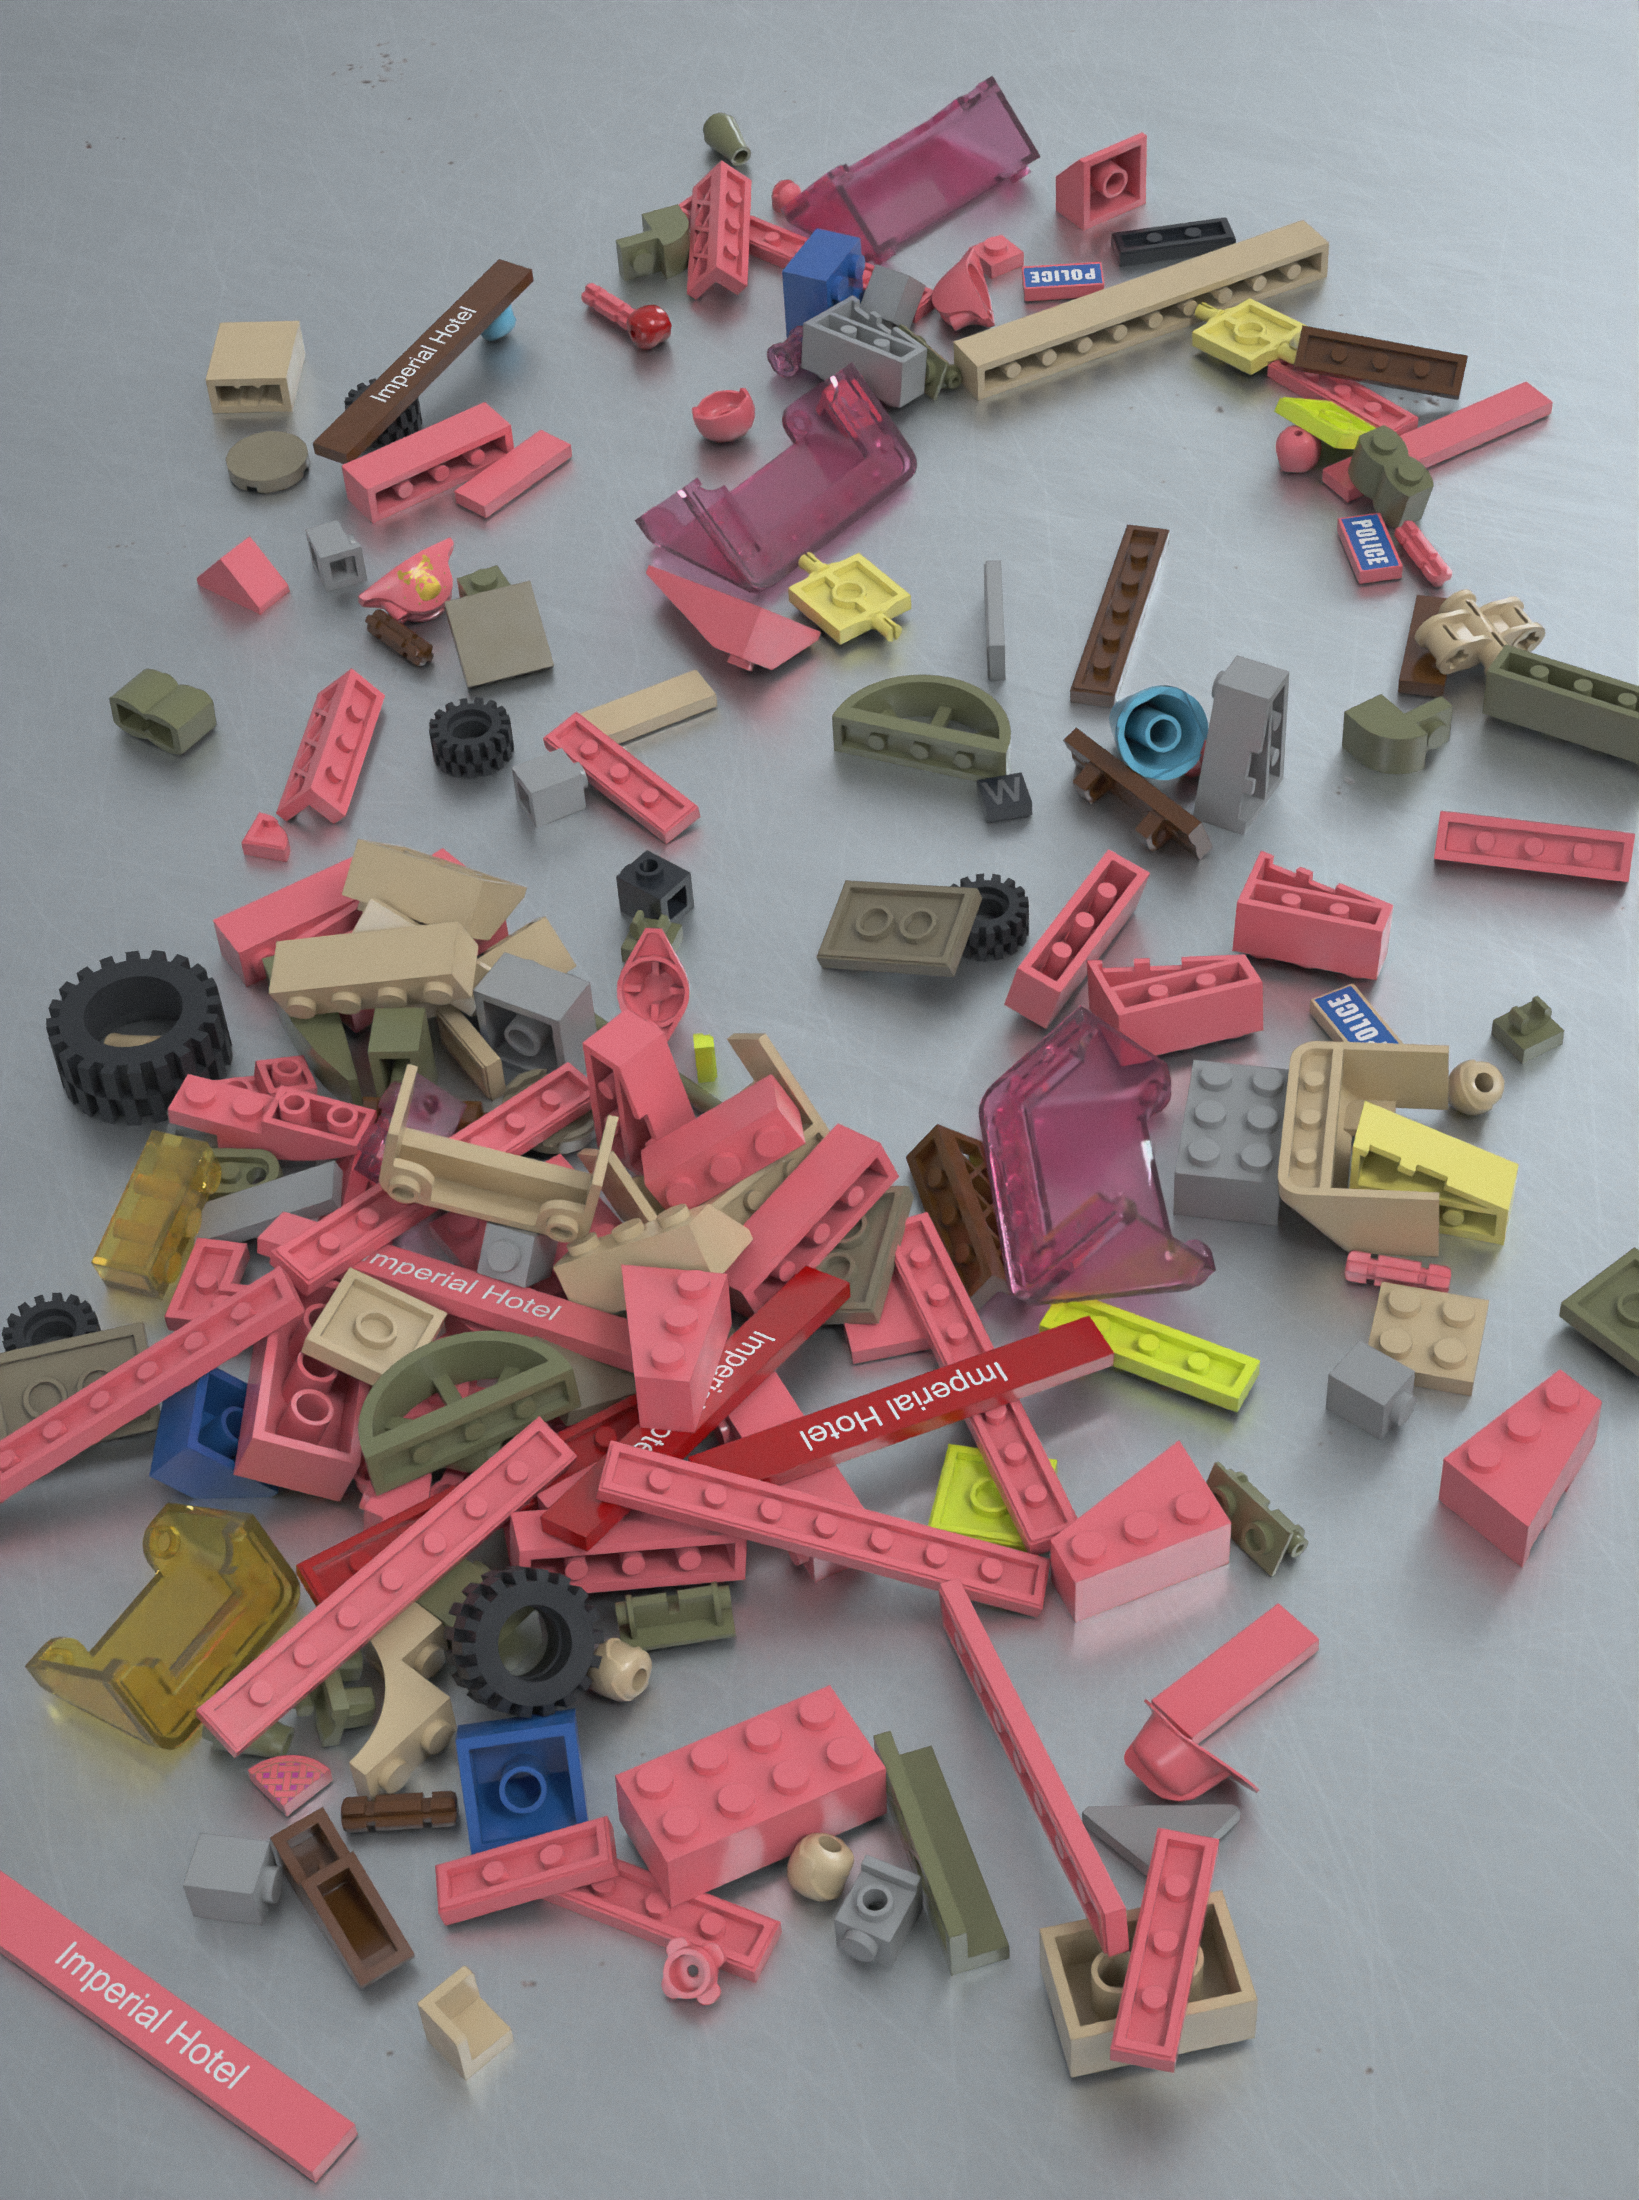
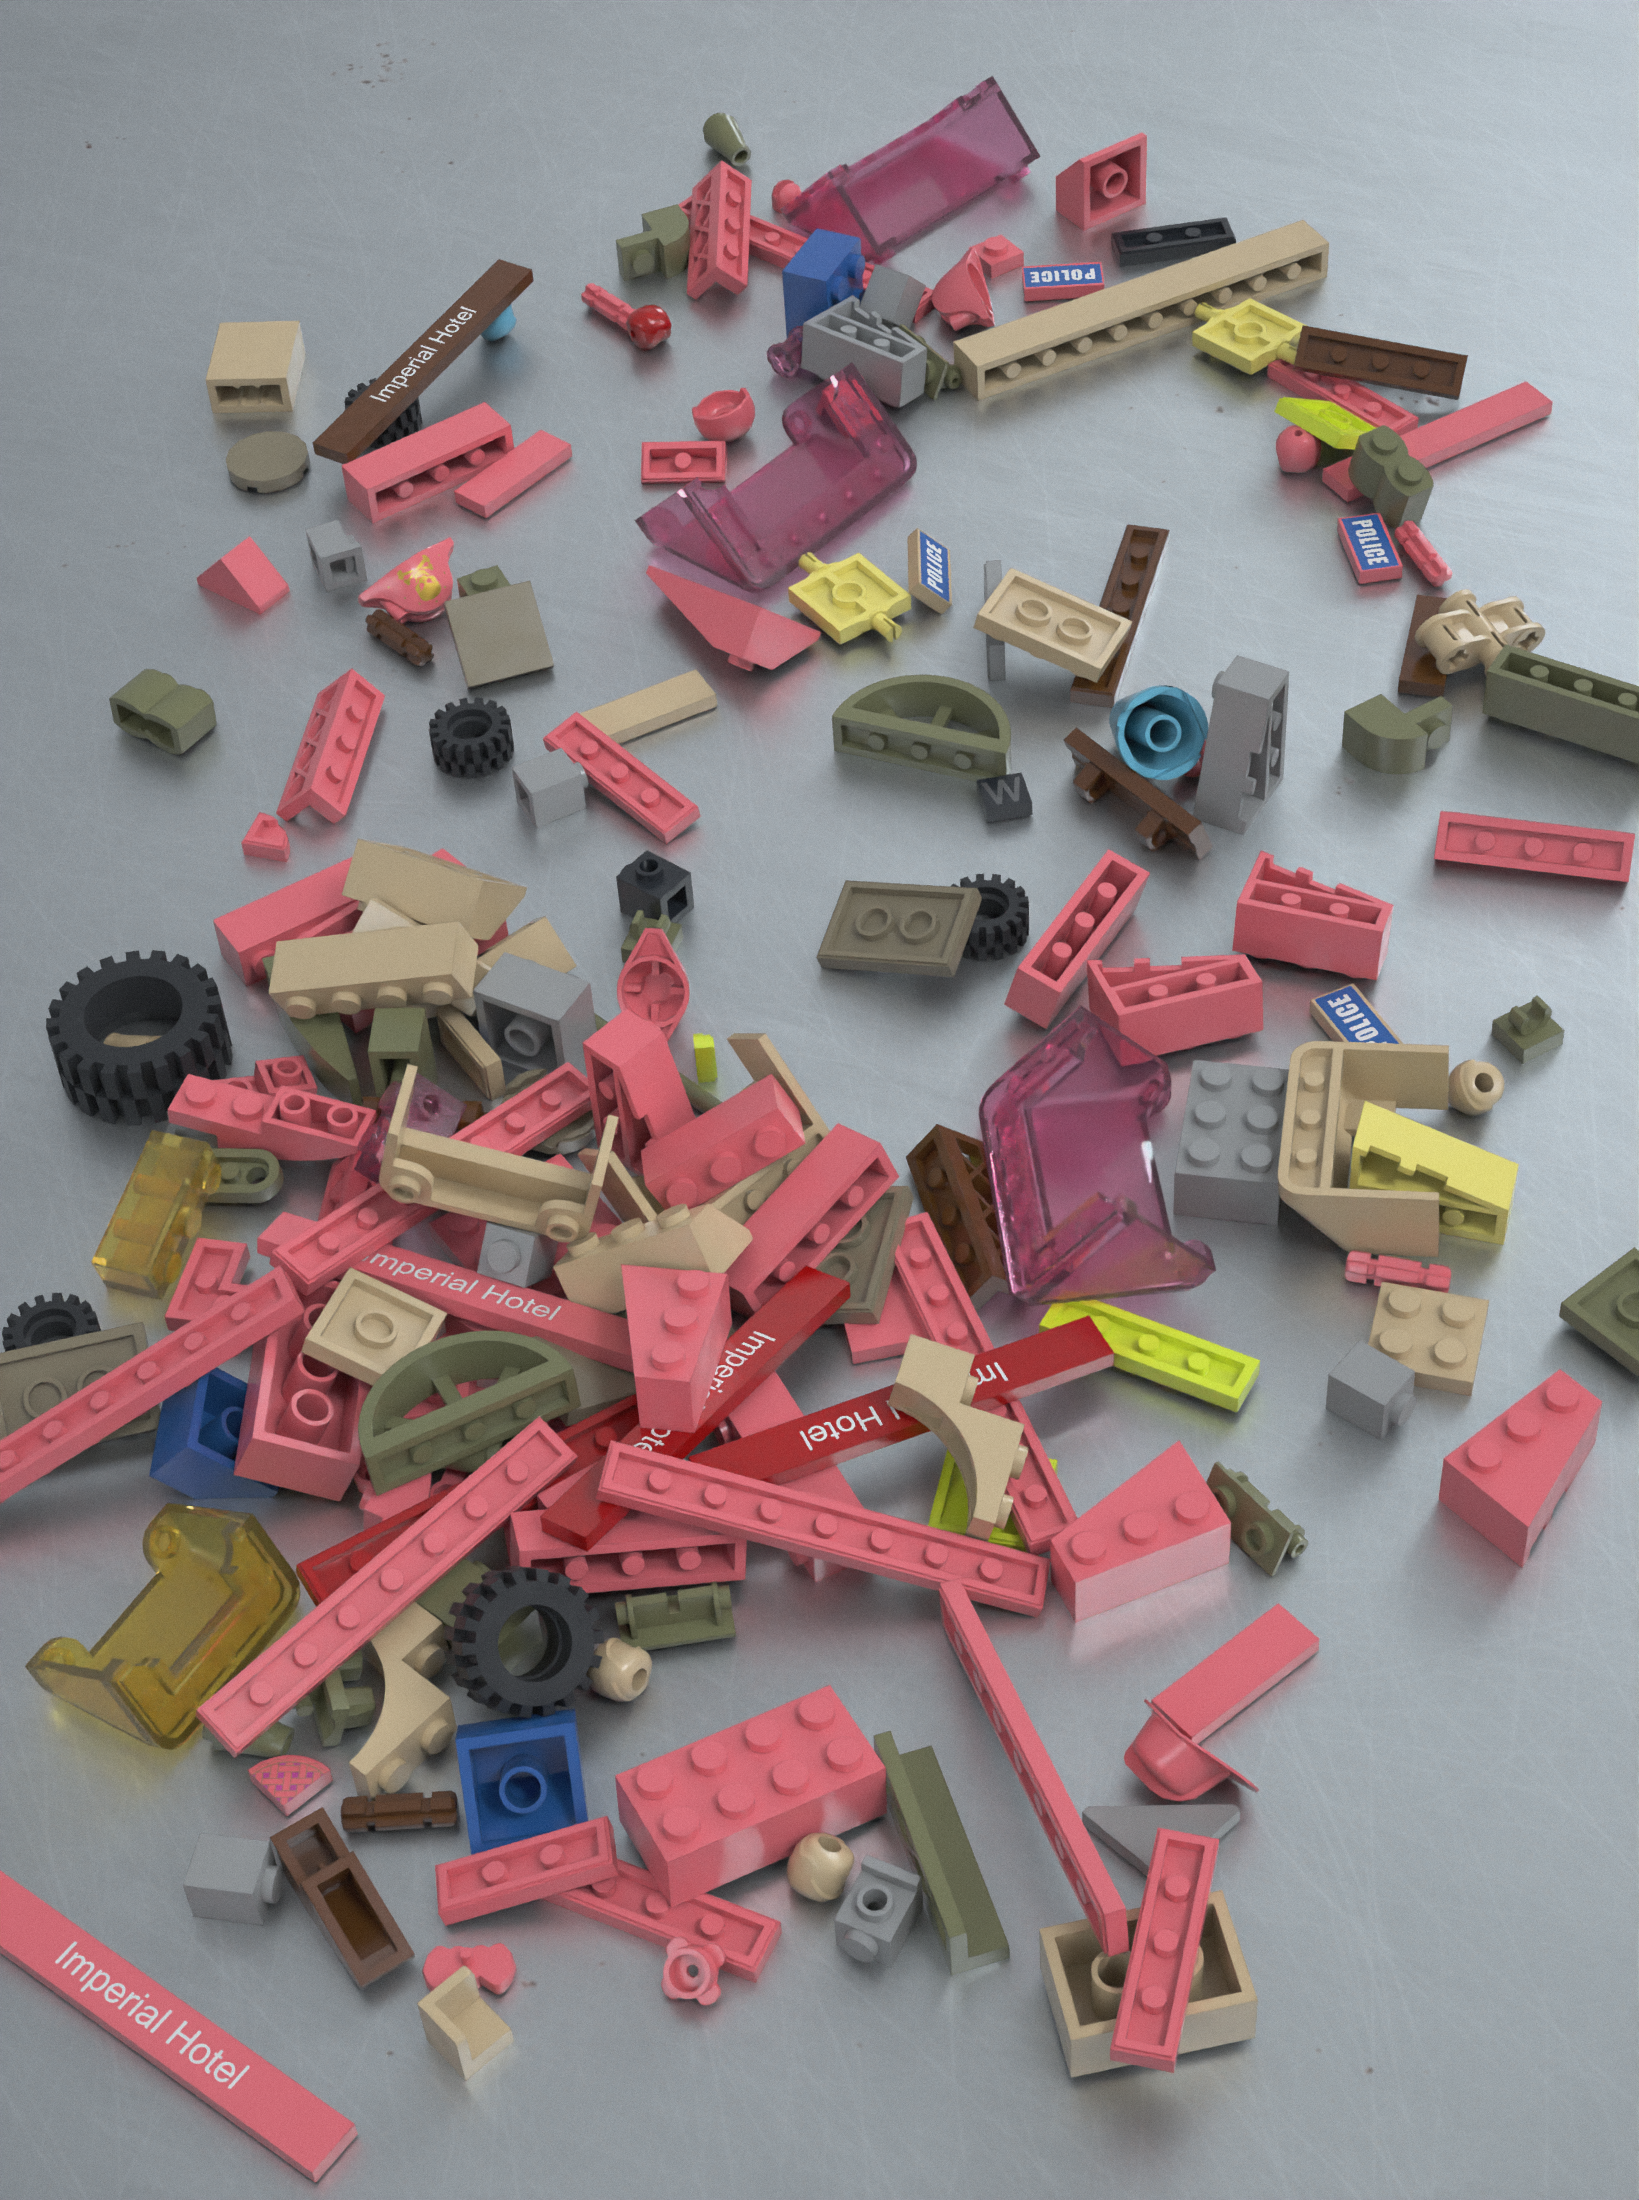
light grey tile [194,1160,343,1245] -> none
none -> coral piece [422,1943,517,1995]
none -> coral slope [641,441,728,484]
none -> tan arch [888,1334,1029,1542]
none -> tile [907,528,952,614]
none -> tan plate [973,568,1132,683]

